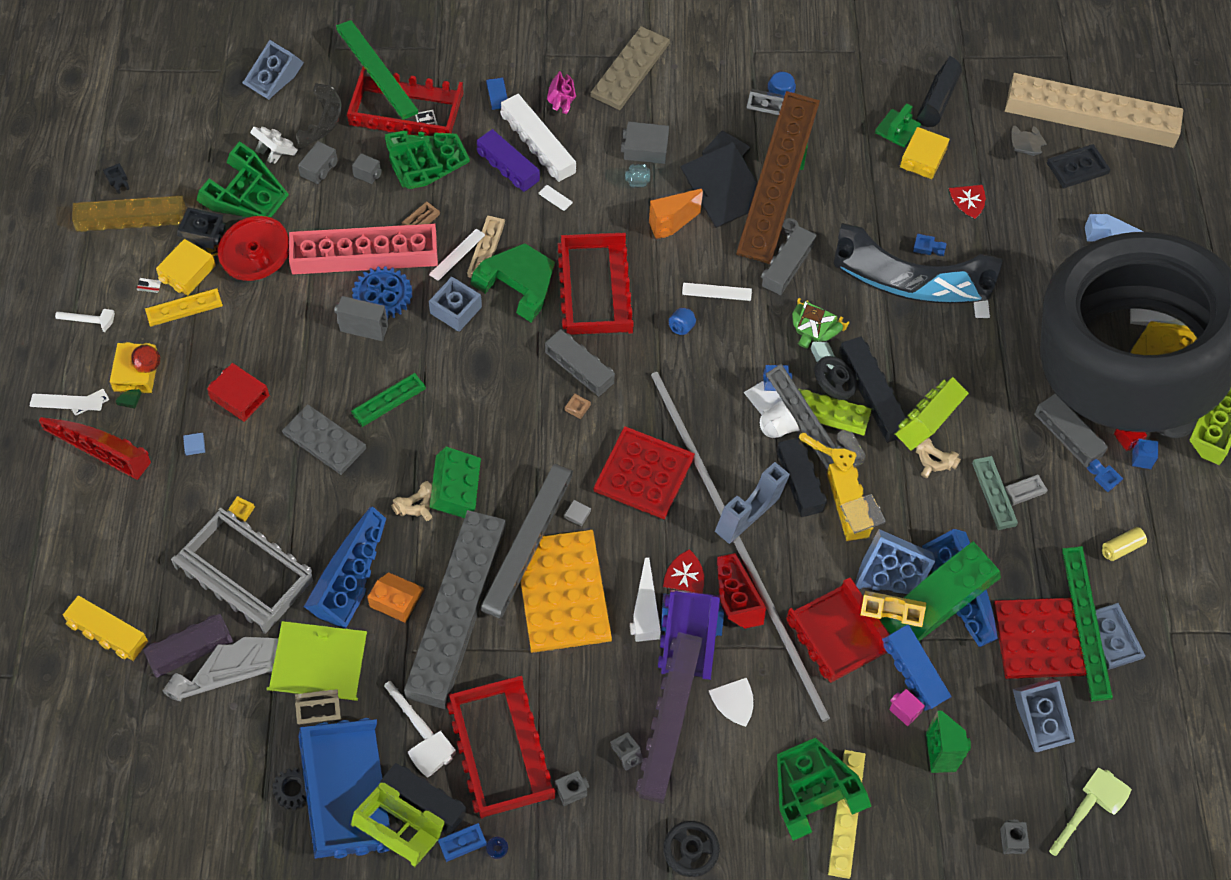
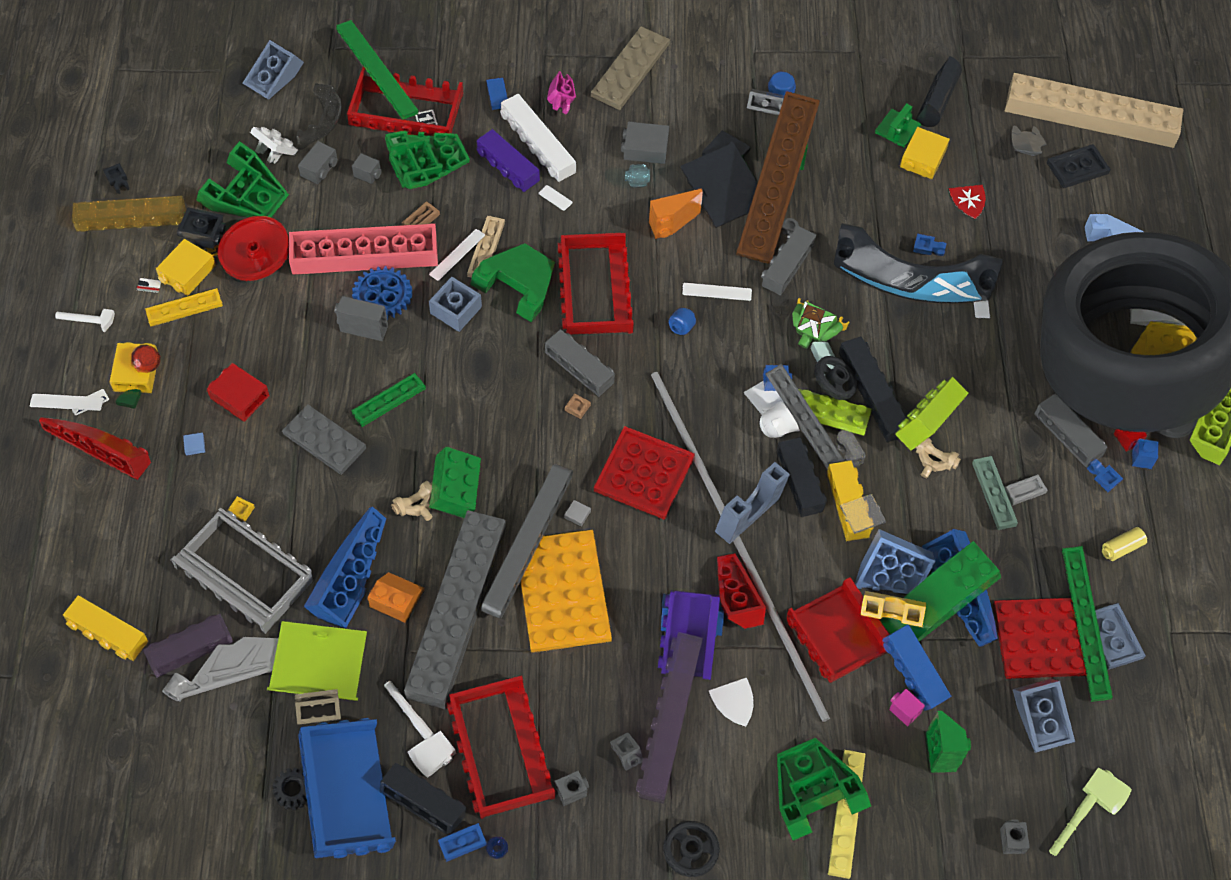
lime piece [351,783,444,867] -> none
white slope [630,558,661,642] -> none
red sticker [663,549,704,593] -> none
yellow piece [799,433,856,472] -> none

